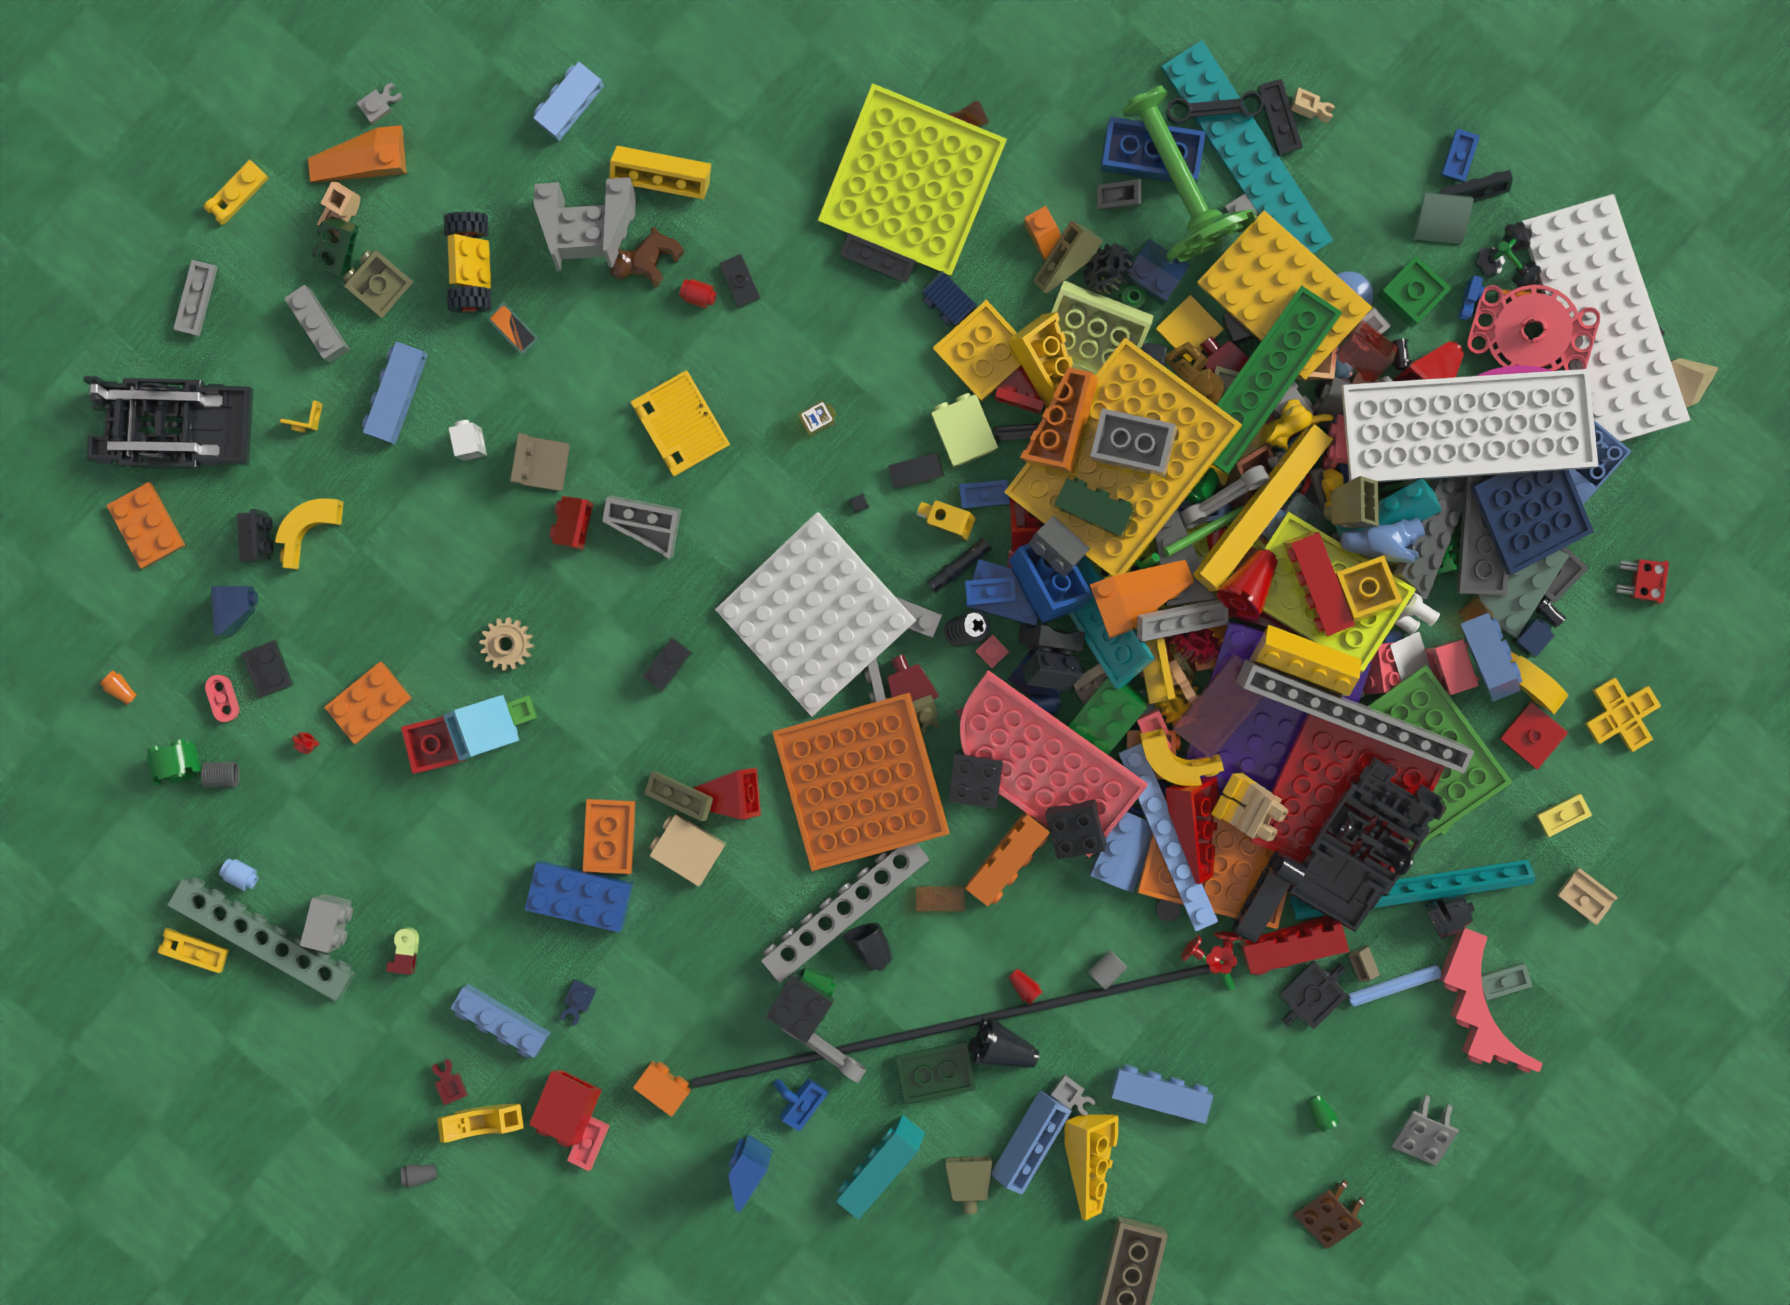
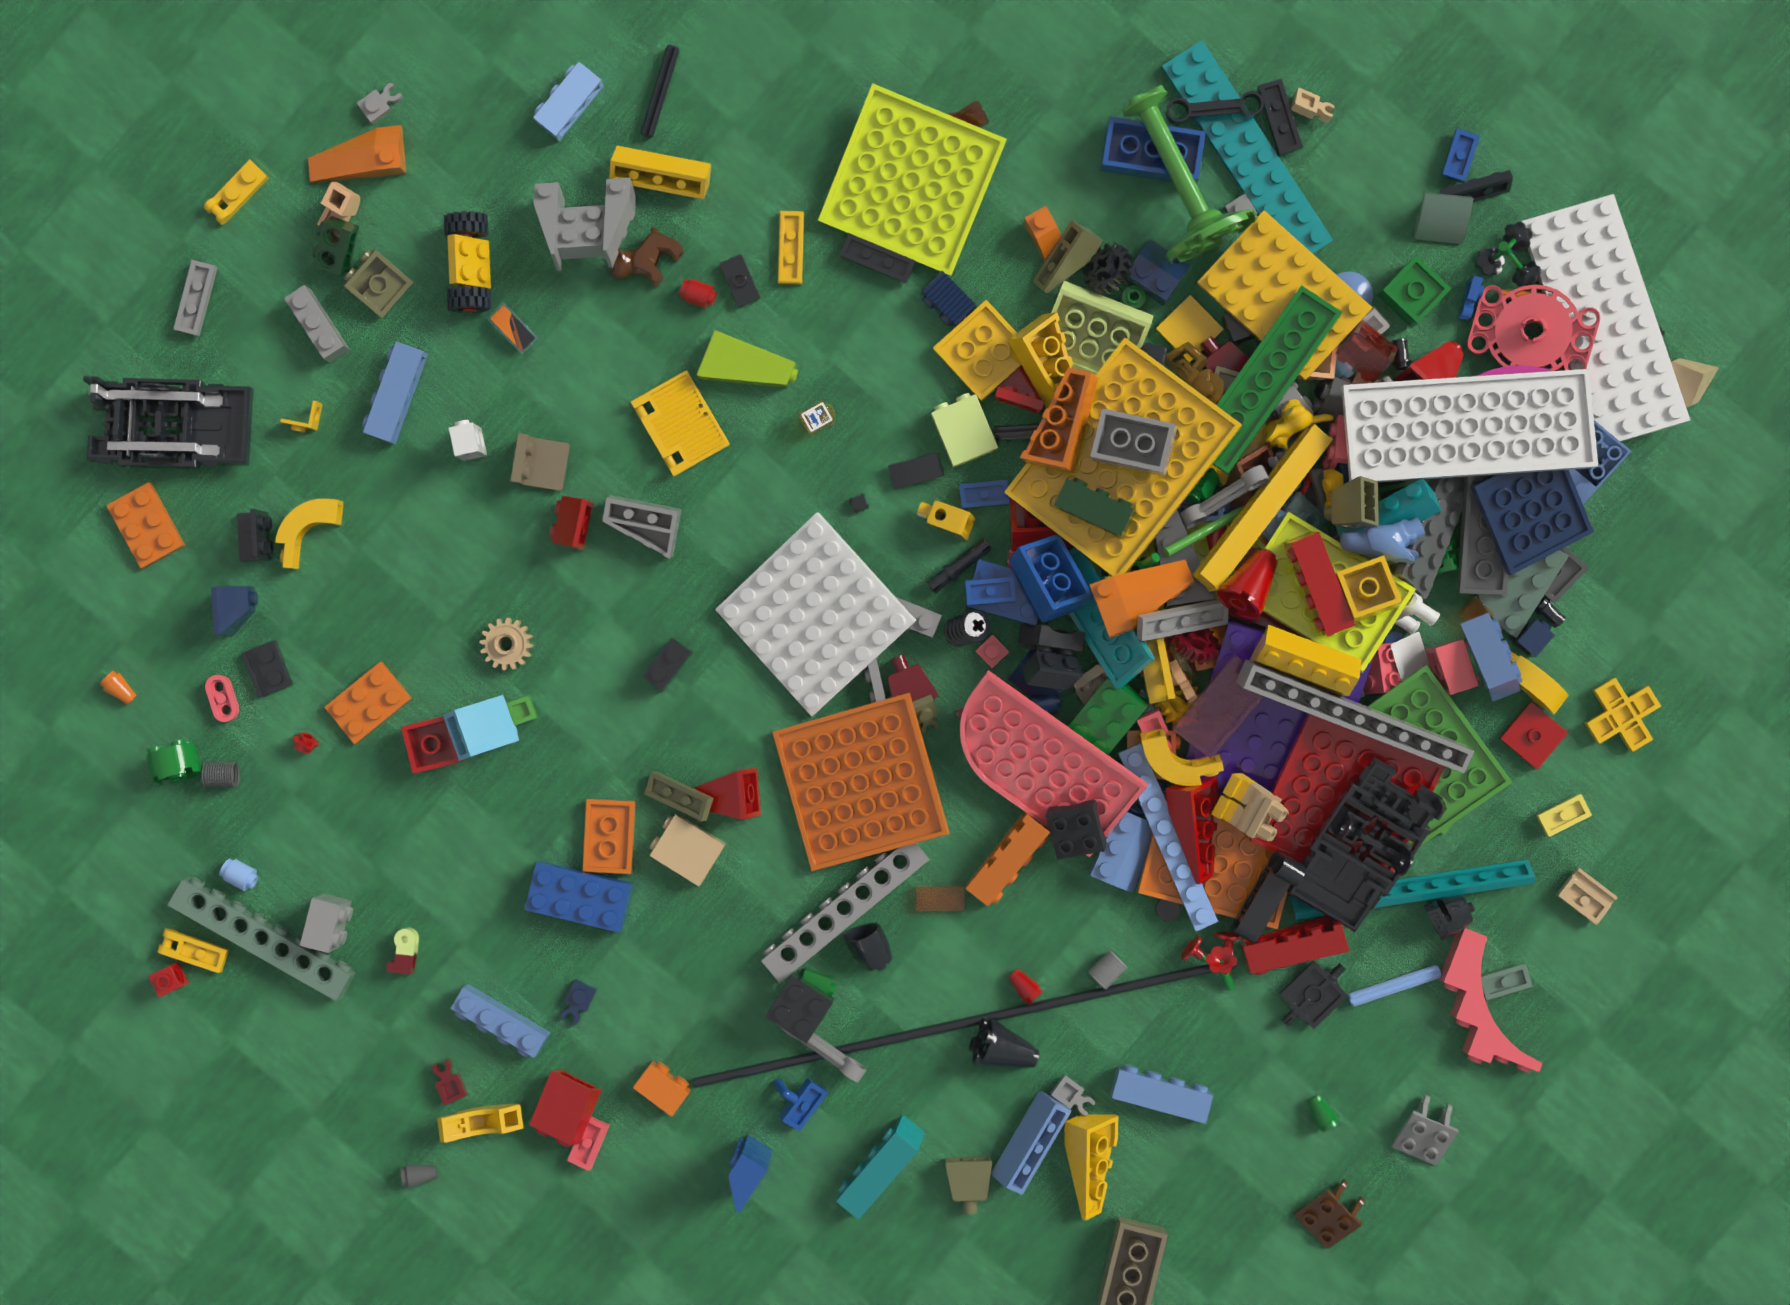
dark green plate [895,1041,976,1104] -> none
black bracket [949,749,1003,808] -> none
dark grey brick [1028,516,1090,577] -> none
dark grey slope [1097,179,1141,211] -> none
dark tan piece [1348,945,1380,982] -> none
red piece [1616,559,1669,604] -> none
none -> red brick [148,962,189,998]
none -> black axle [640,45,679,138]
none -> lime slope [697,330,799,388]
none -> yellow tile [778,211,804,285]

